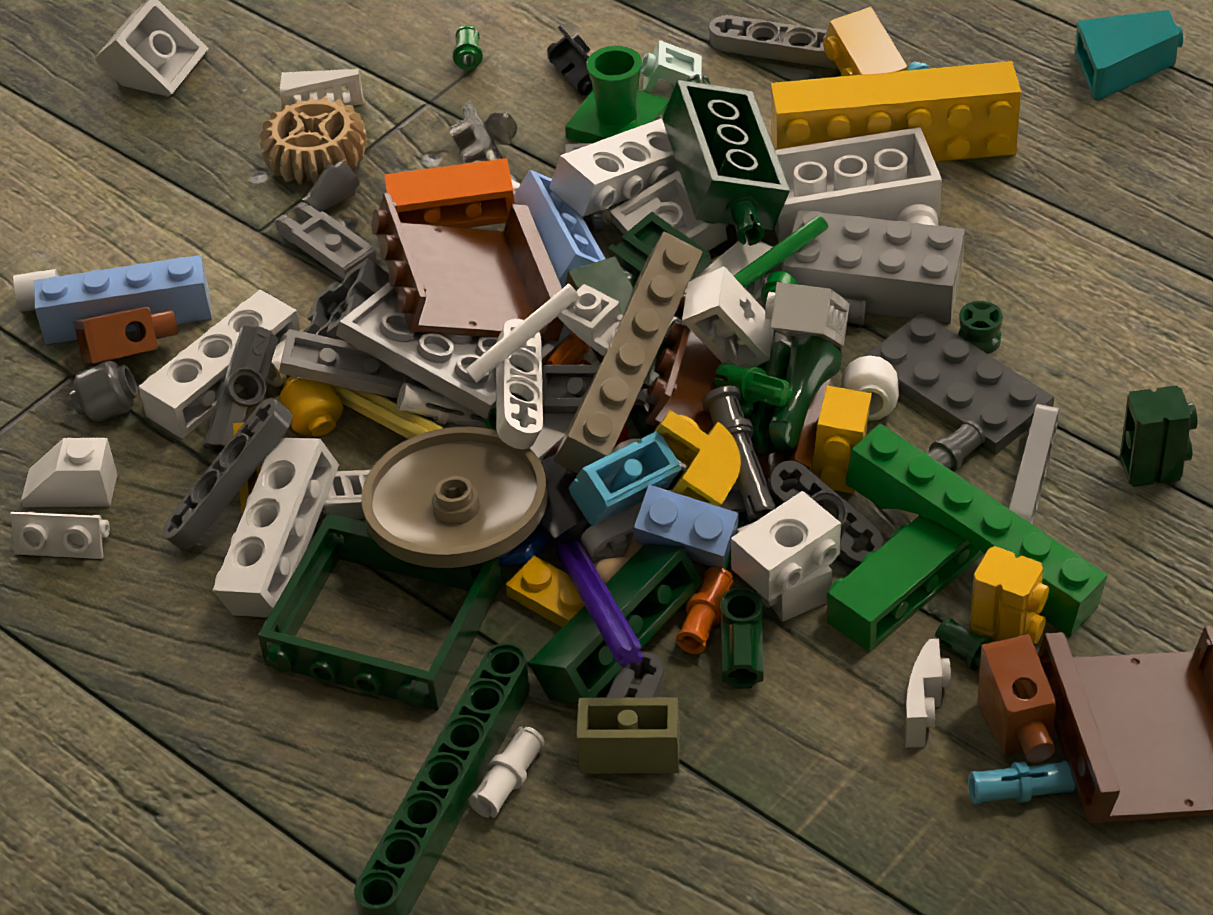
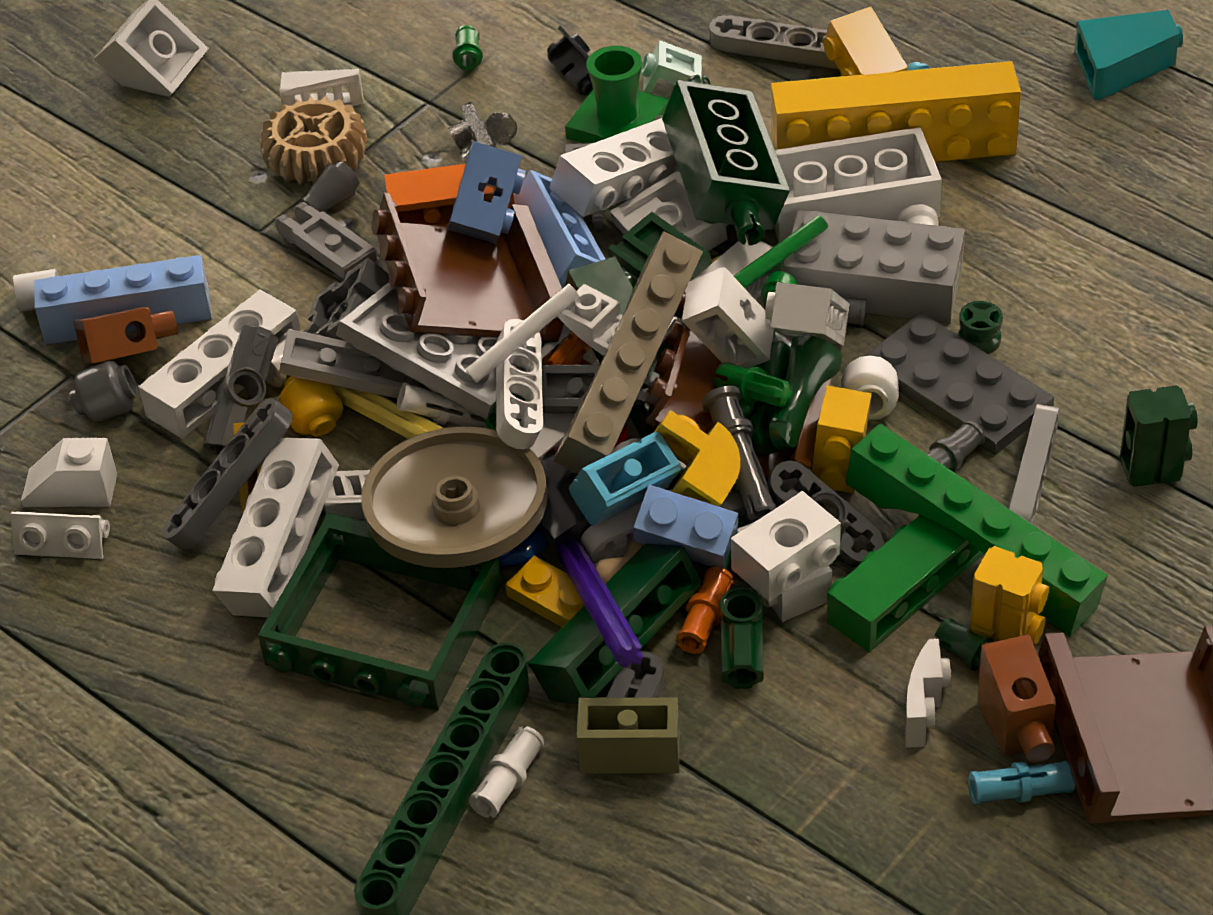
none -> medium blue brick [447,141,526,244]

